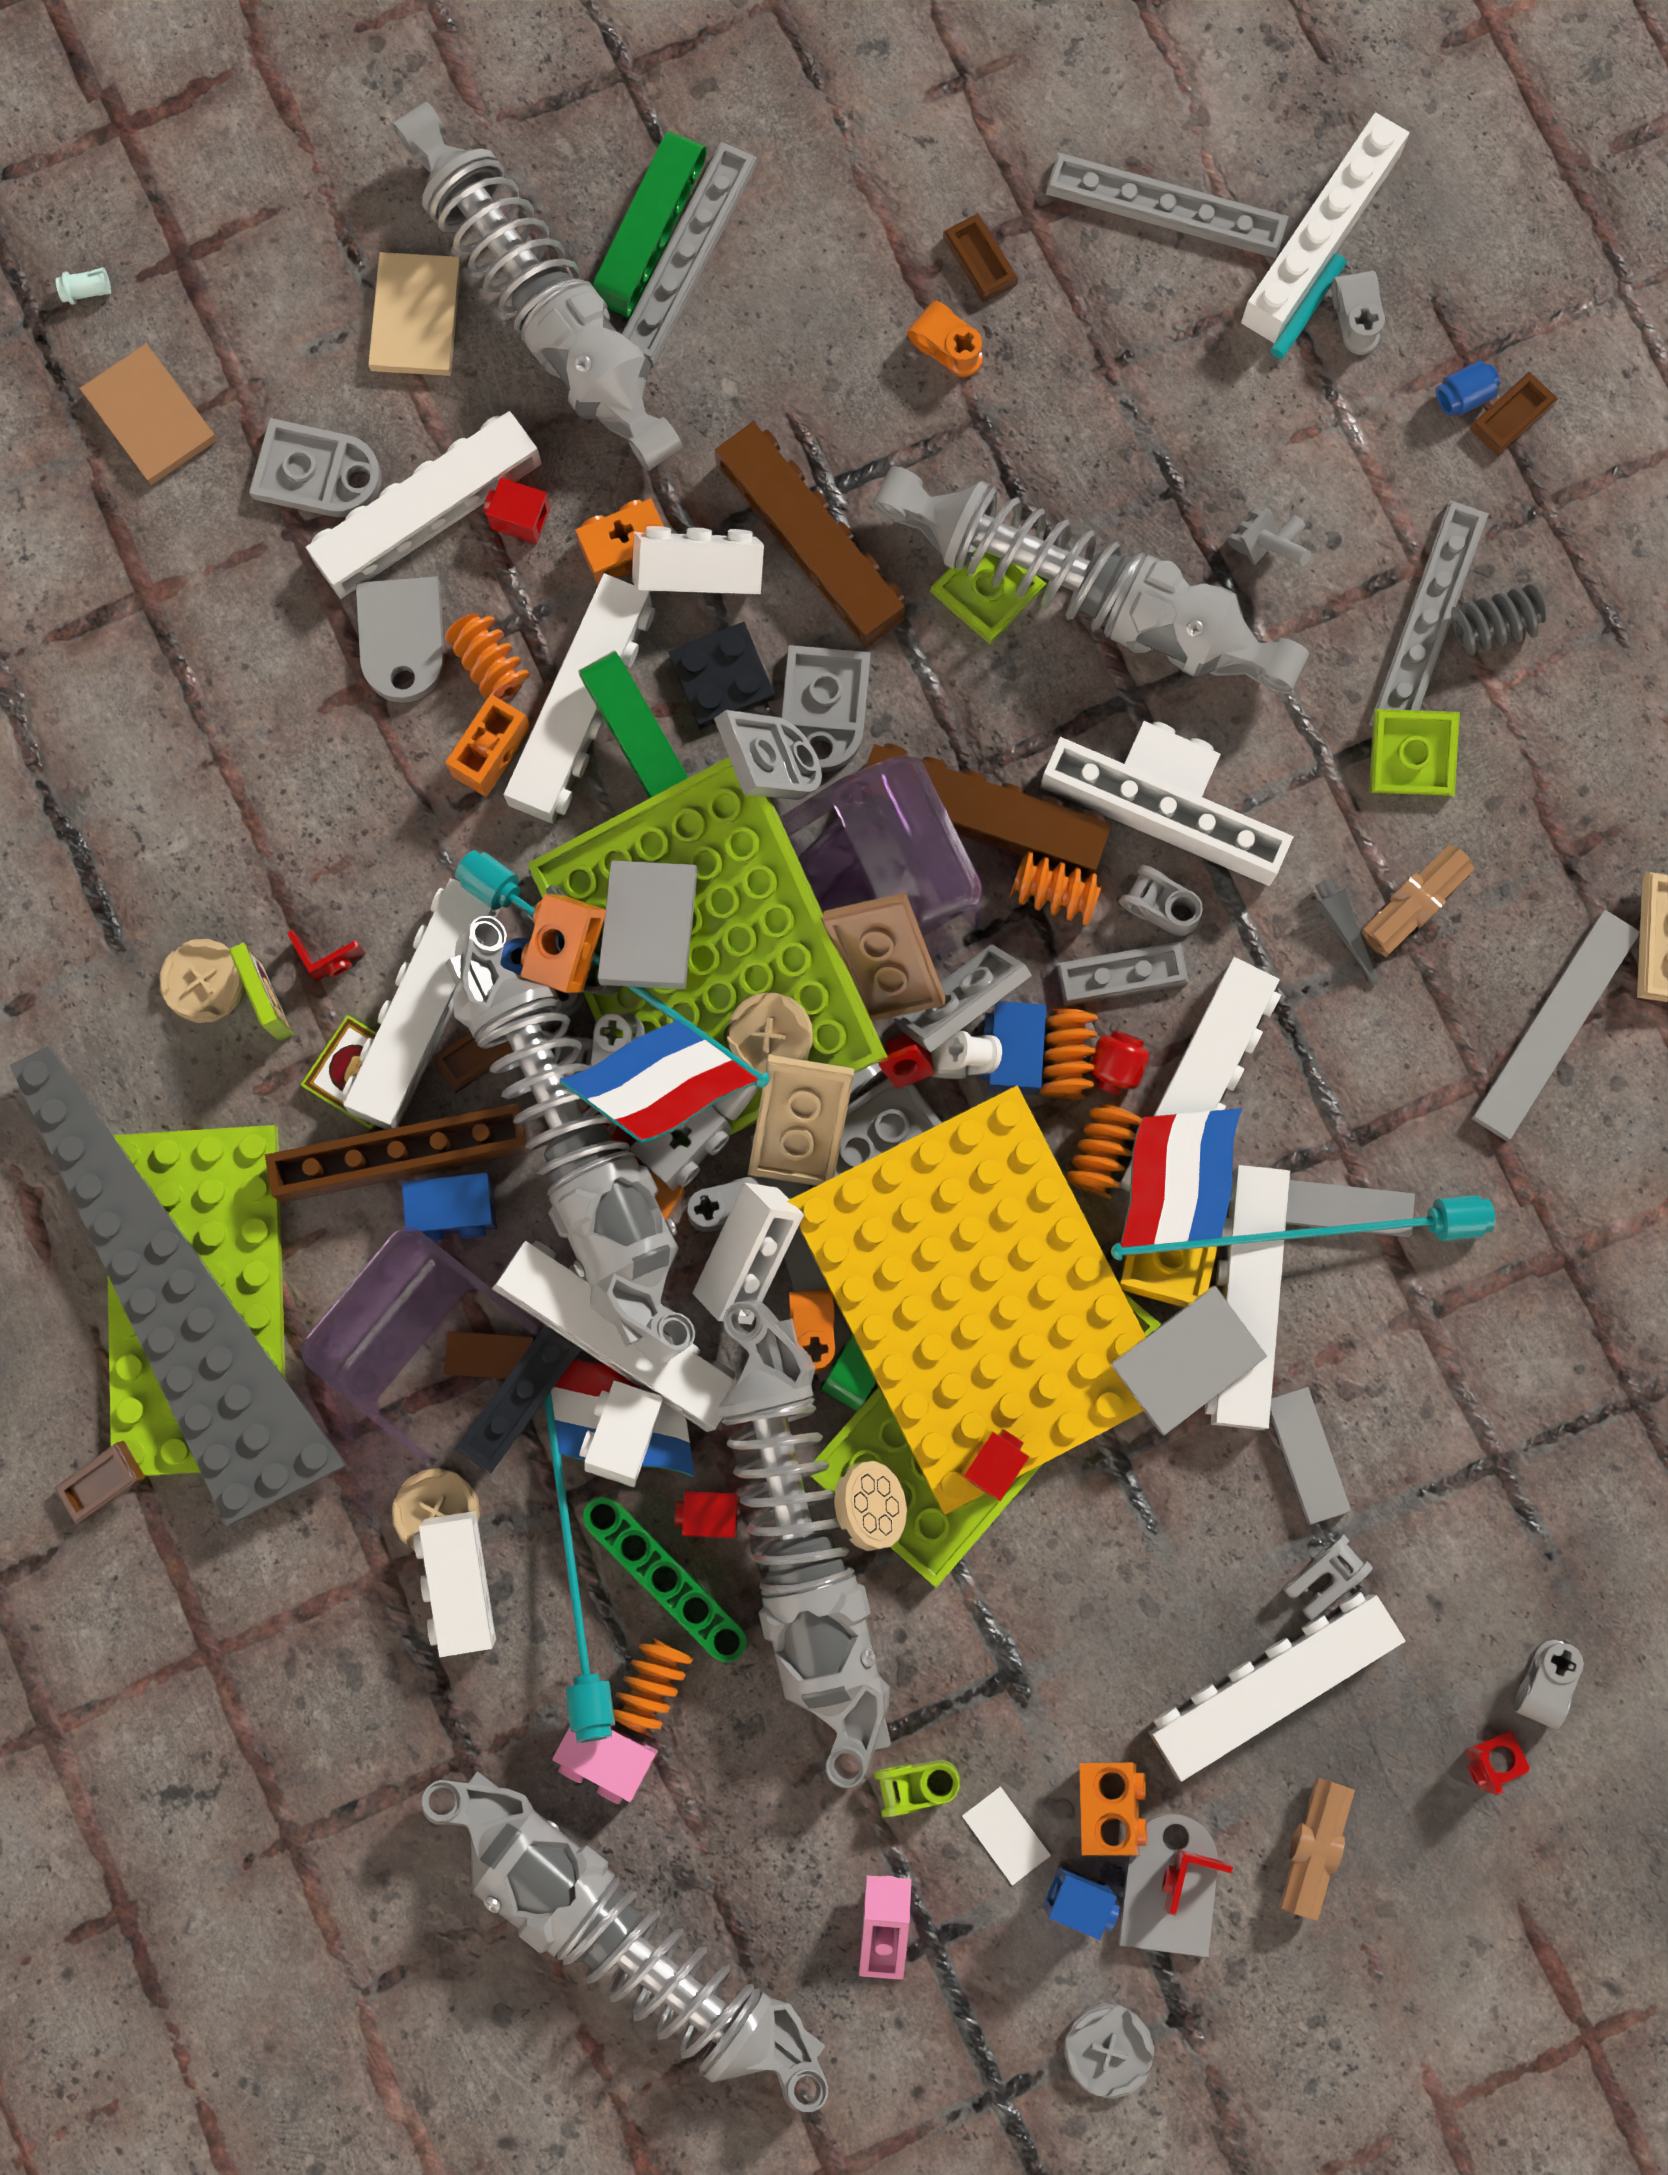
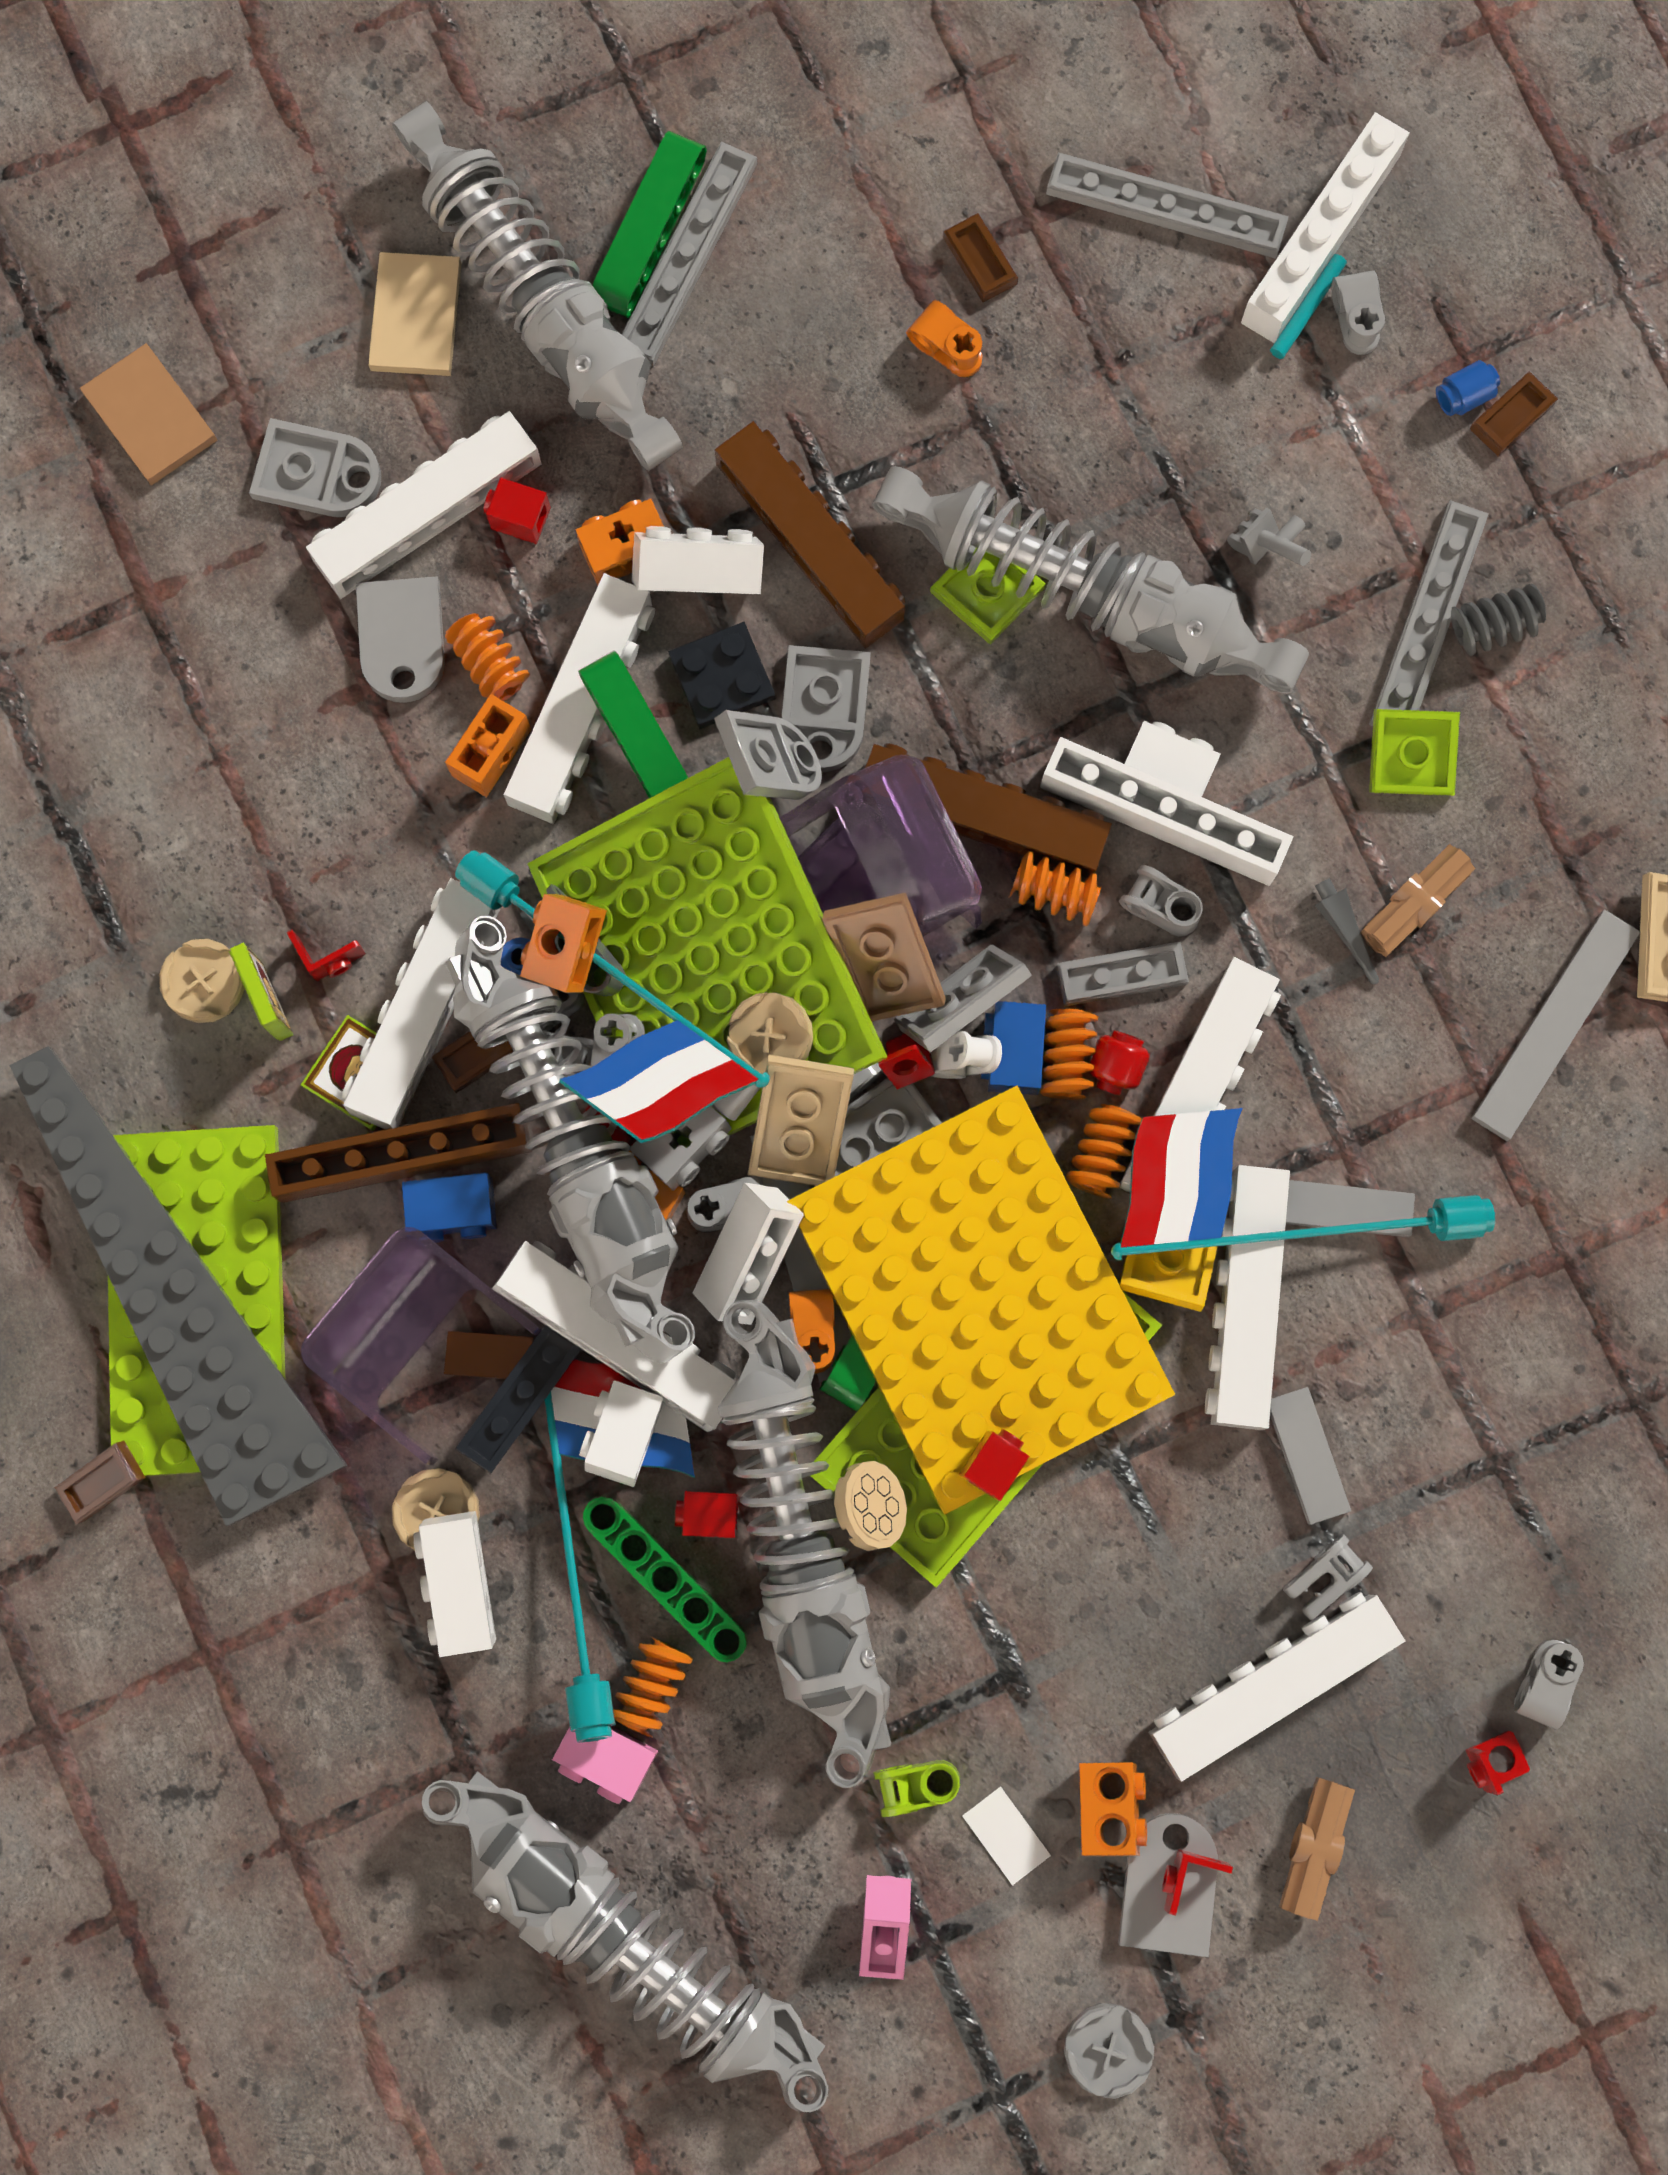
light aqua pin [56,267,111,305] -> none
light grey tile [598,861,698,989] -> none
blue brick [1043,1865,1120,1940] -> none
light grey tile [1110,1286,1267,1435] -> none

